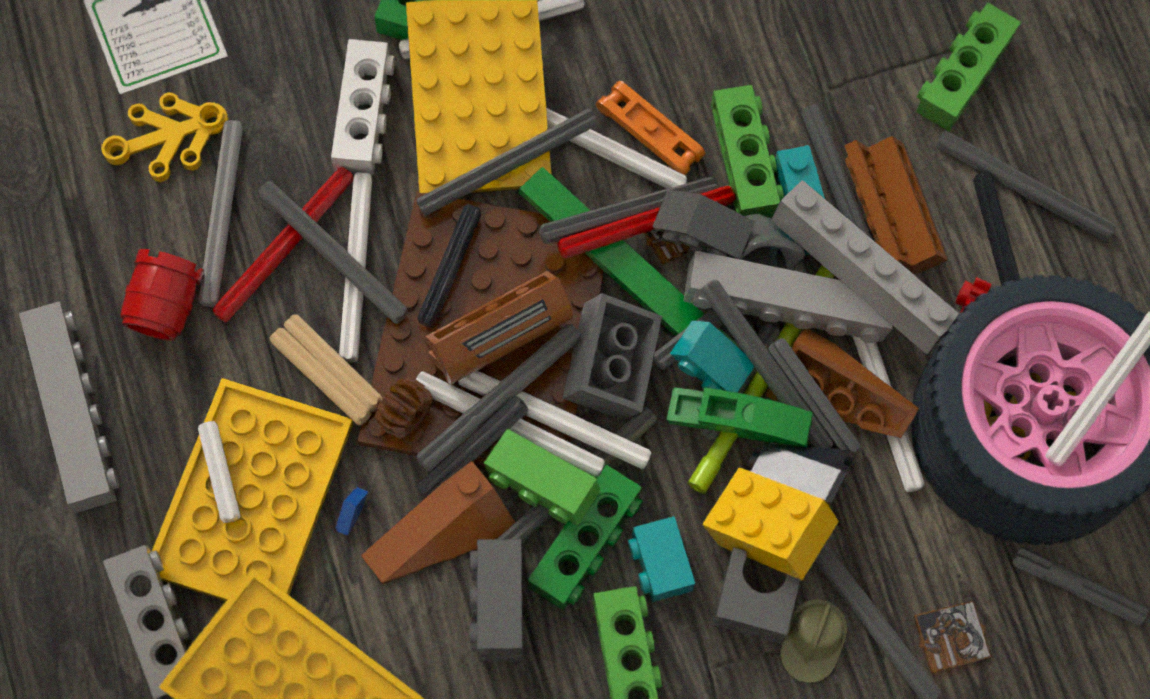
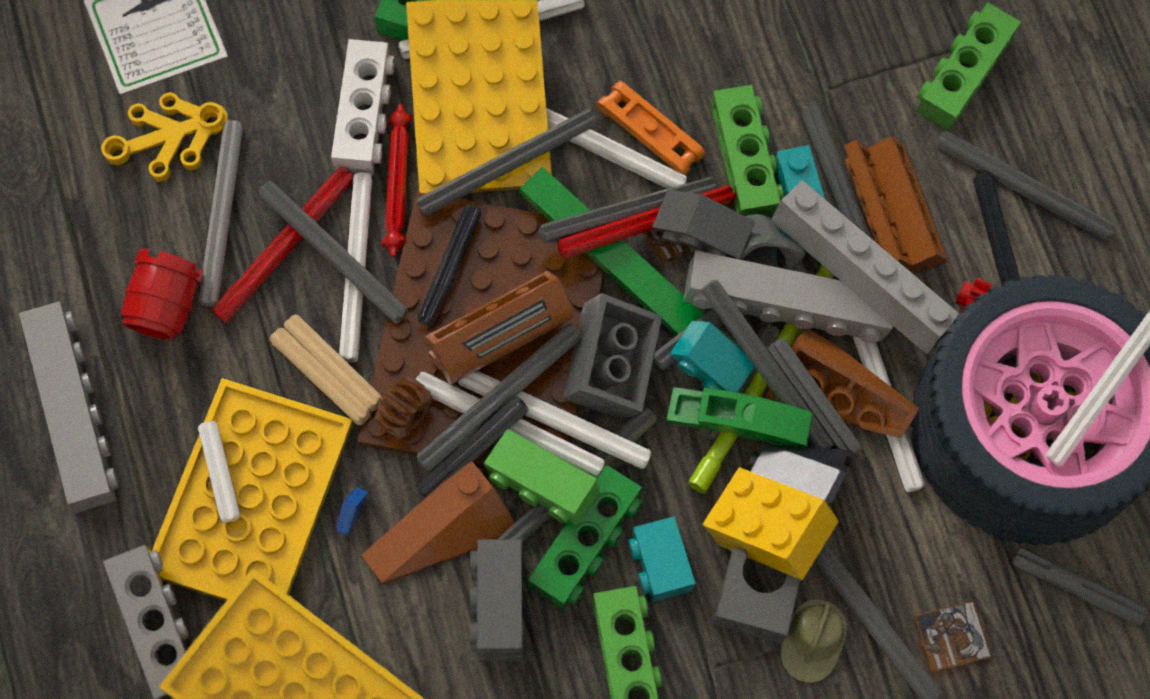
none -> red wheel [381,104,413,257]

